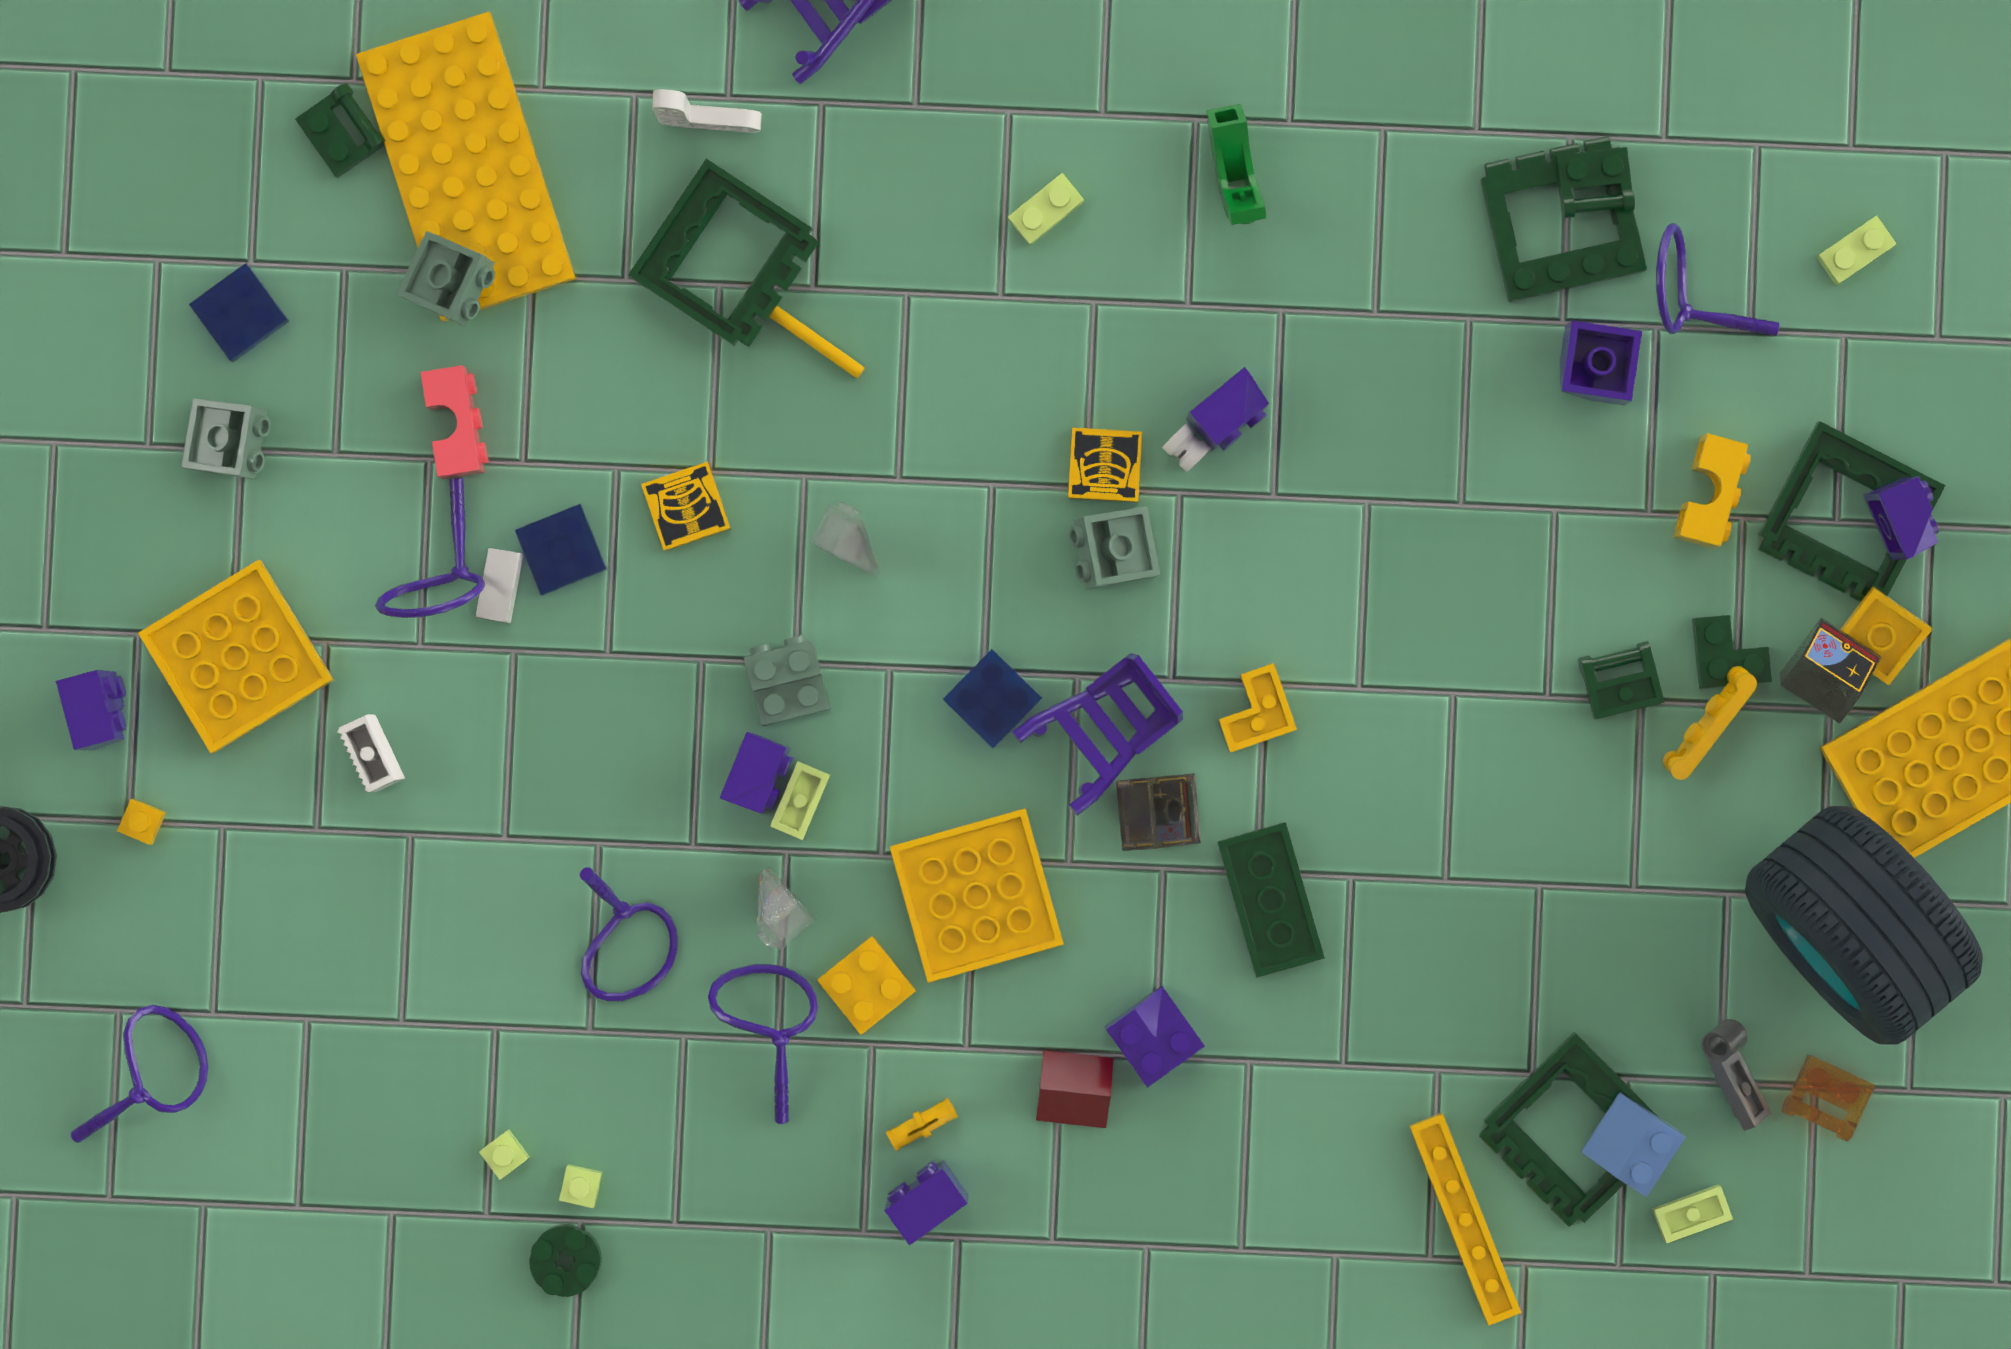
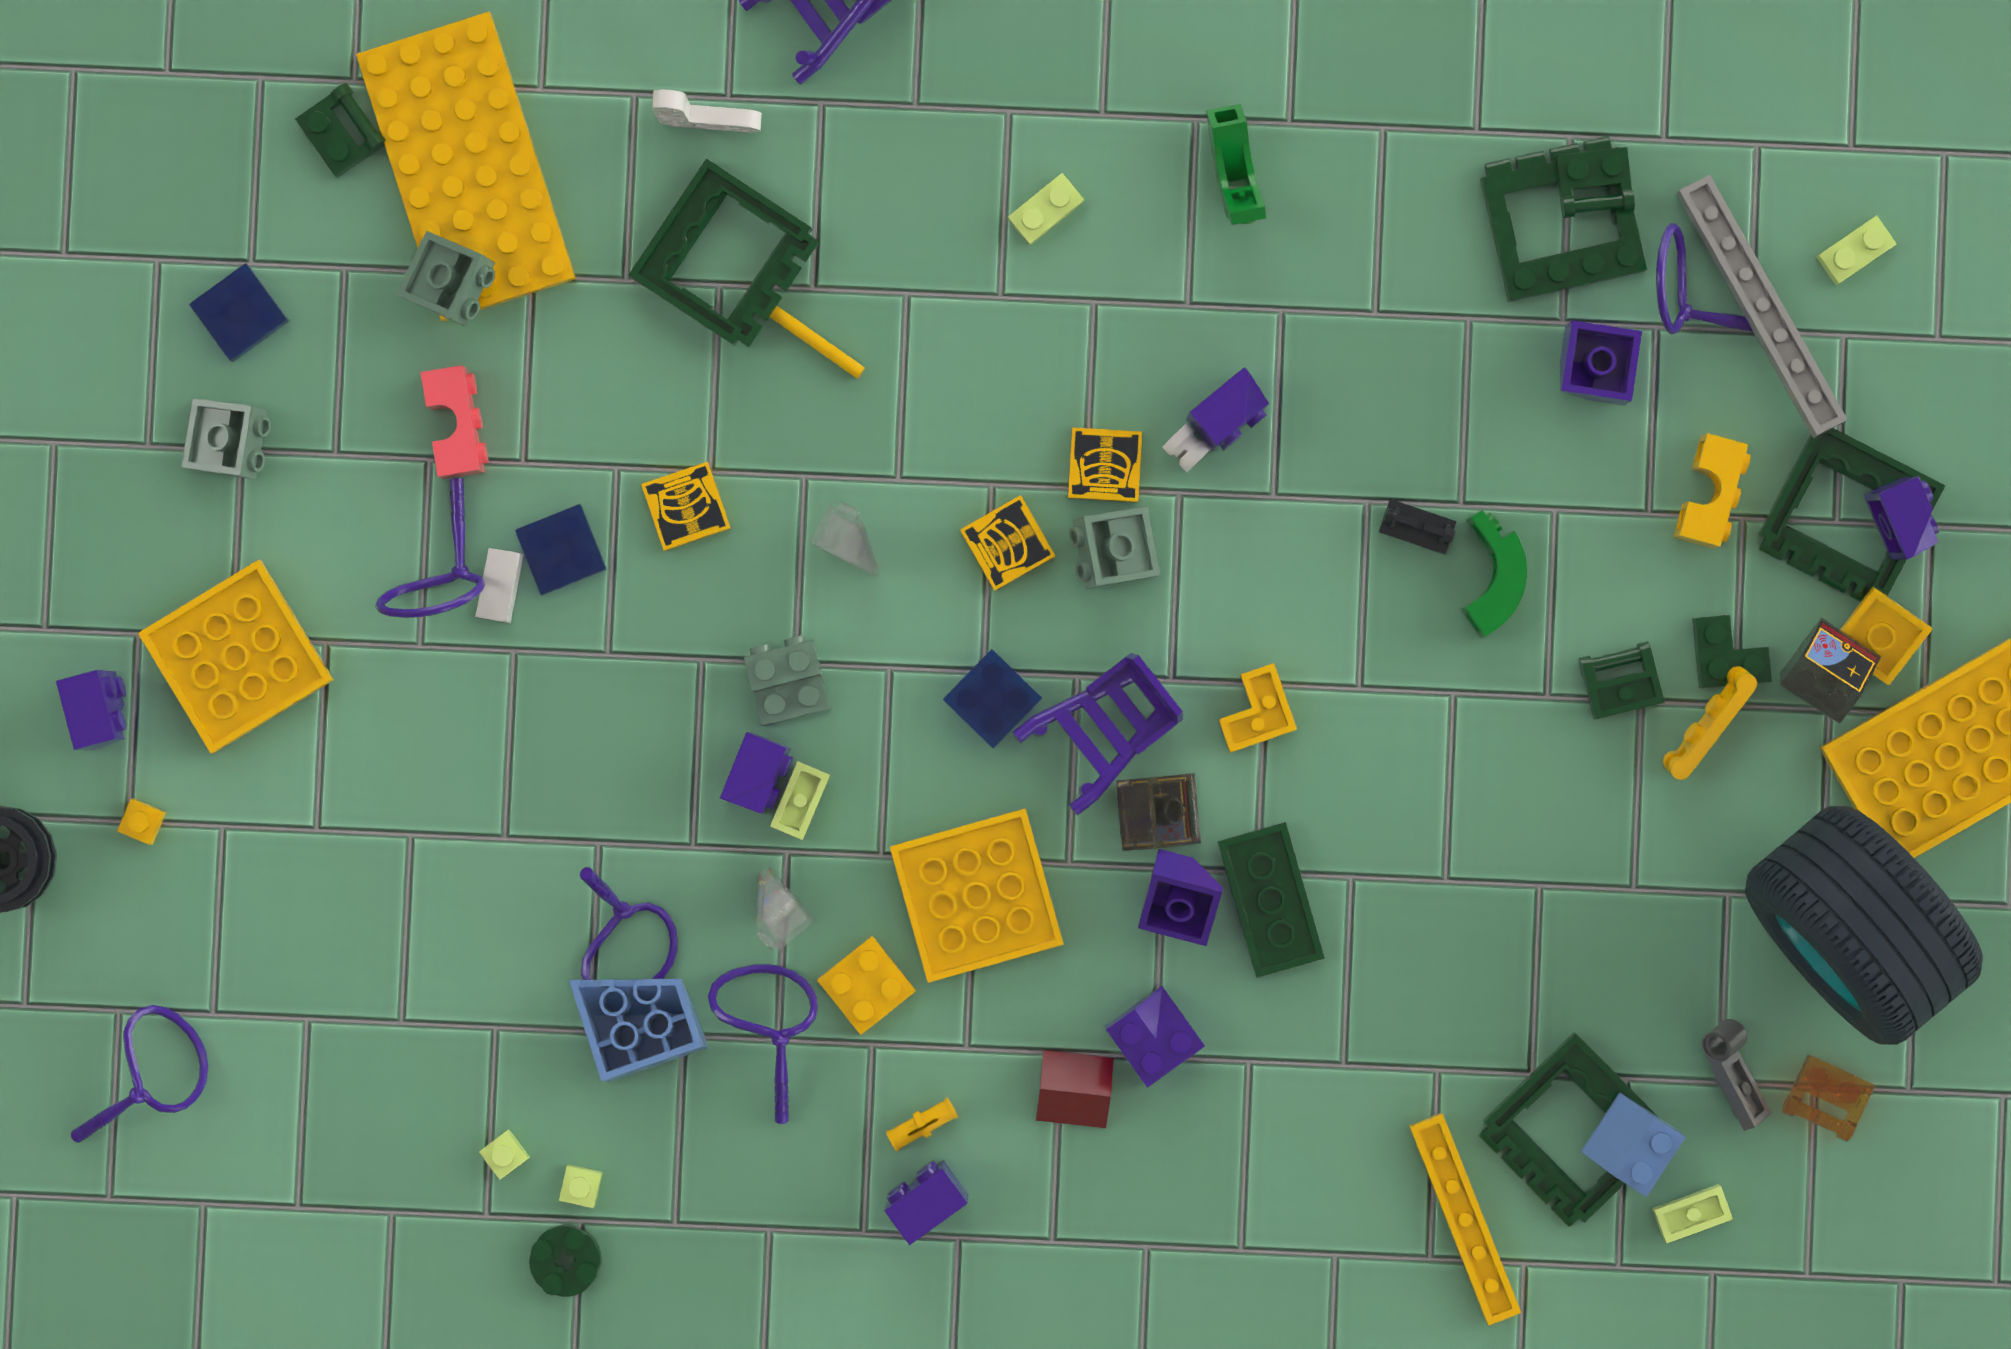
white brick [338,714,405,792] -> none
none -> medium blue wedge [569,979,708,1083]
none -> tile [960,495,1056,591]
none -> dark purple slope [1138,849,1223,946]
none -> black hinge [1379,499,1457,555]
none -> green arch [1460,510,1527,638]
none -> light grey plate [1676,175,1848,438]

